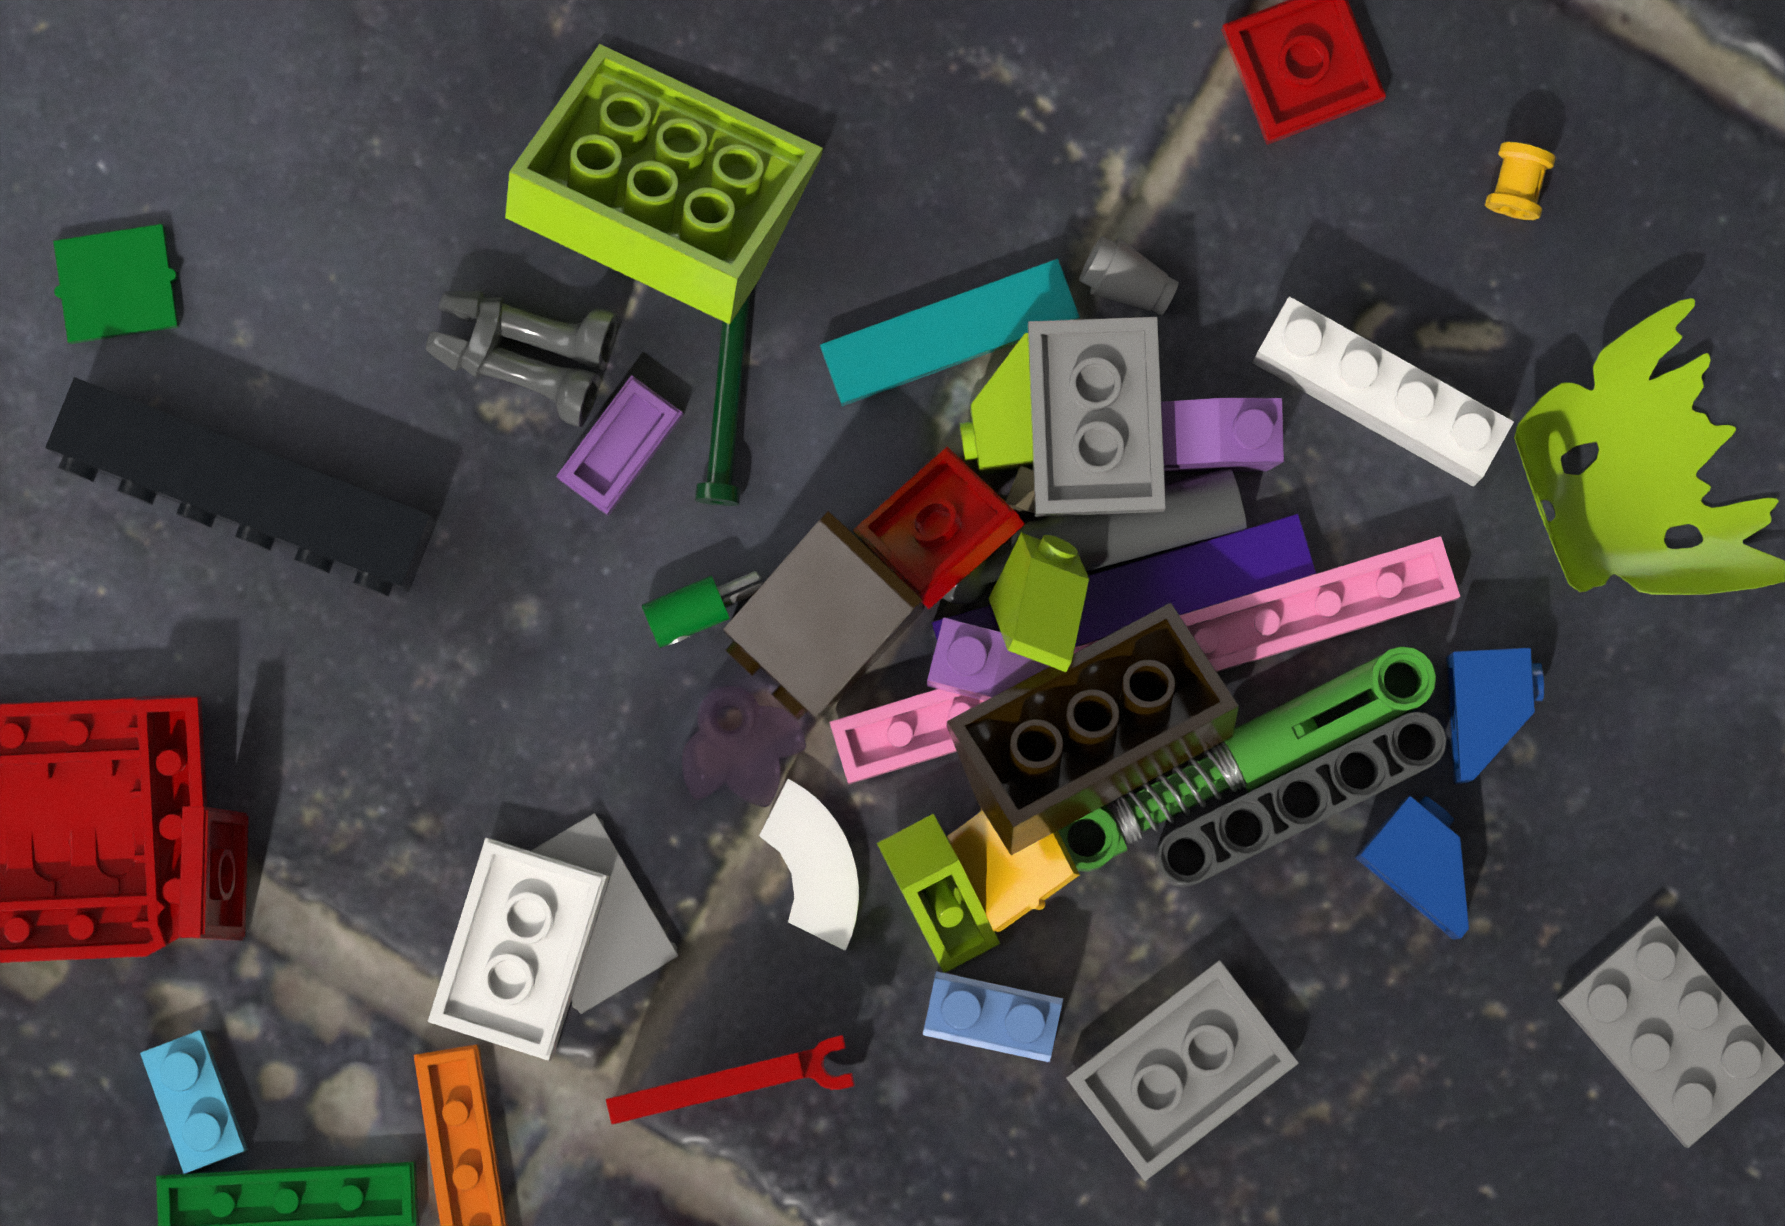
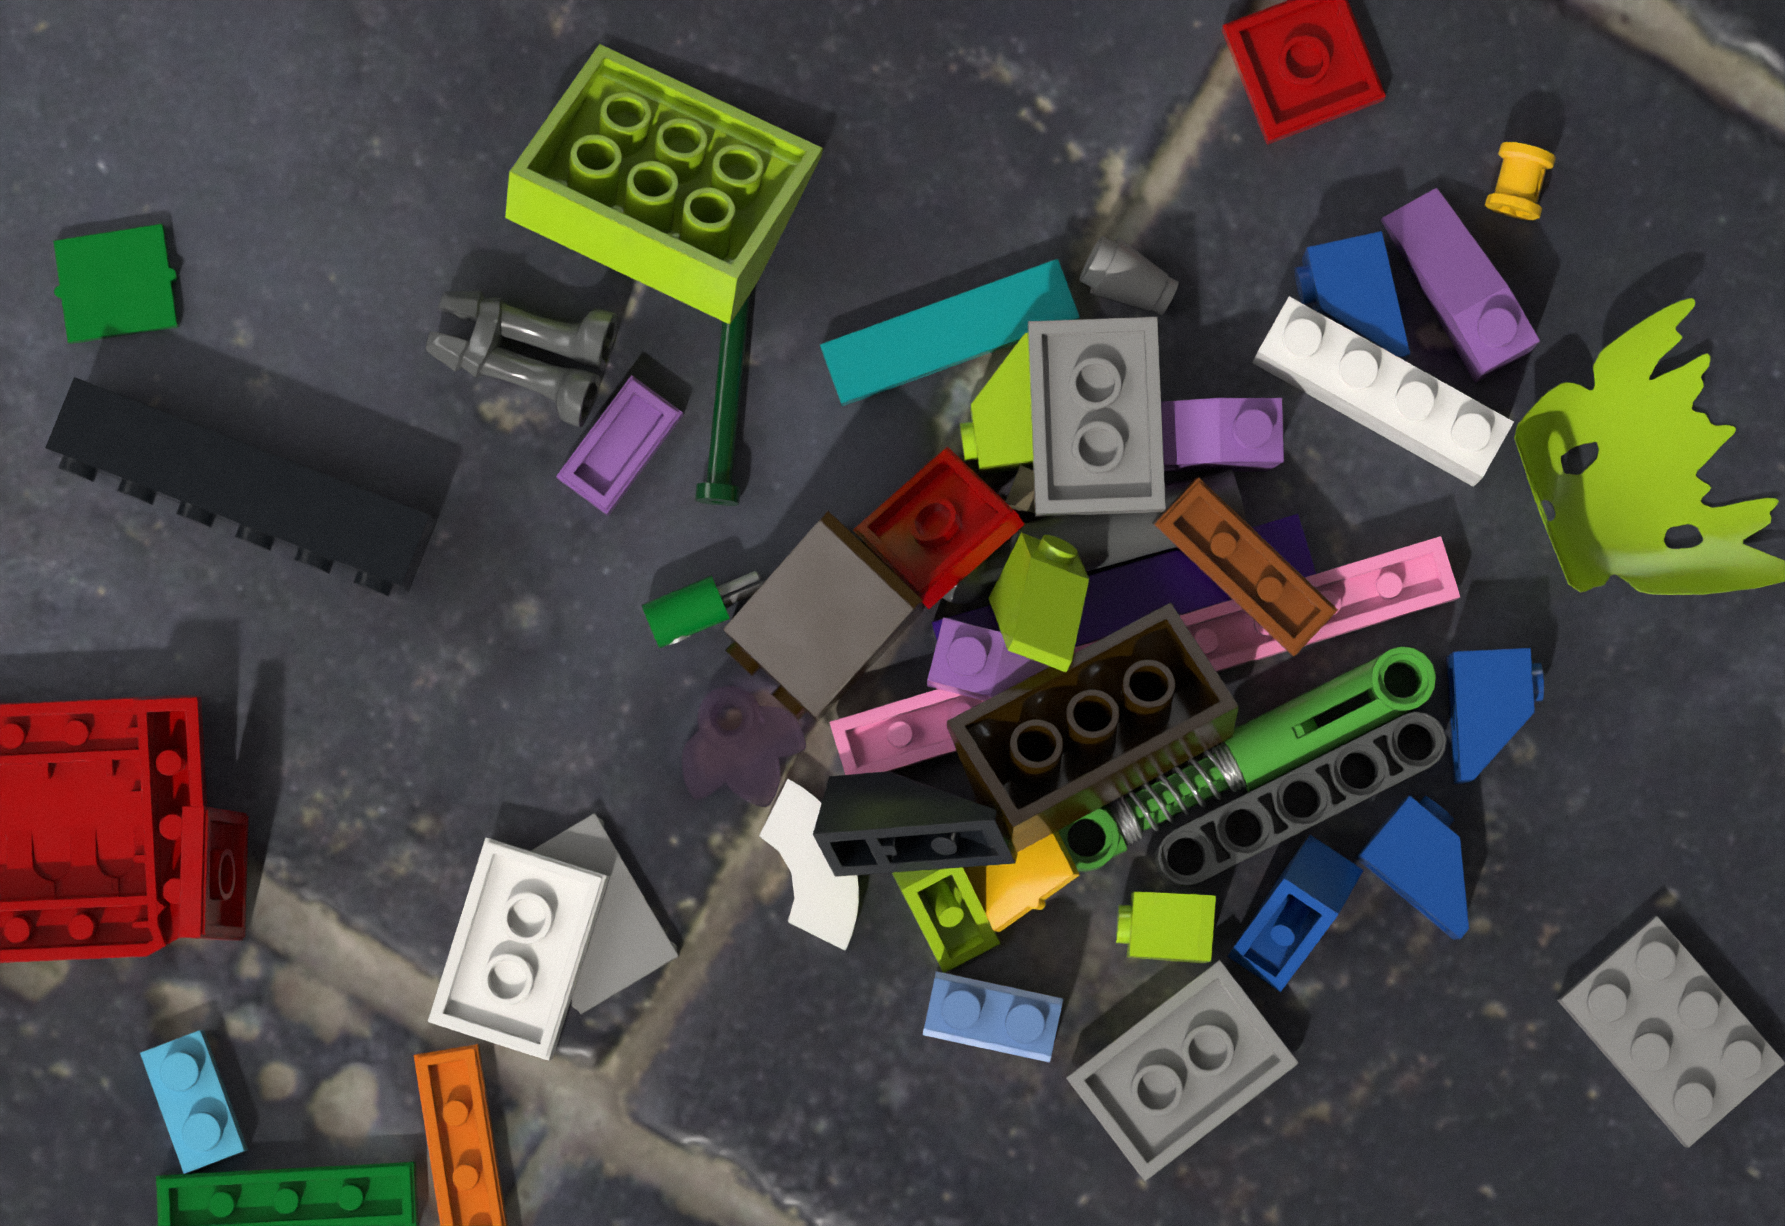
red tile [606,1035,855,1125] -> none
none -> black slope [813,771,1018,877]
none -> lime slope [1116,892,1216,964]
none -> dark orange tile [1152,477,1338,656]
none -> blue slope [1227,835,1364,992]
none -> blue slope [1295,231,1410,361]
none -> medium lavender slope [1381,188,1540,383]

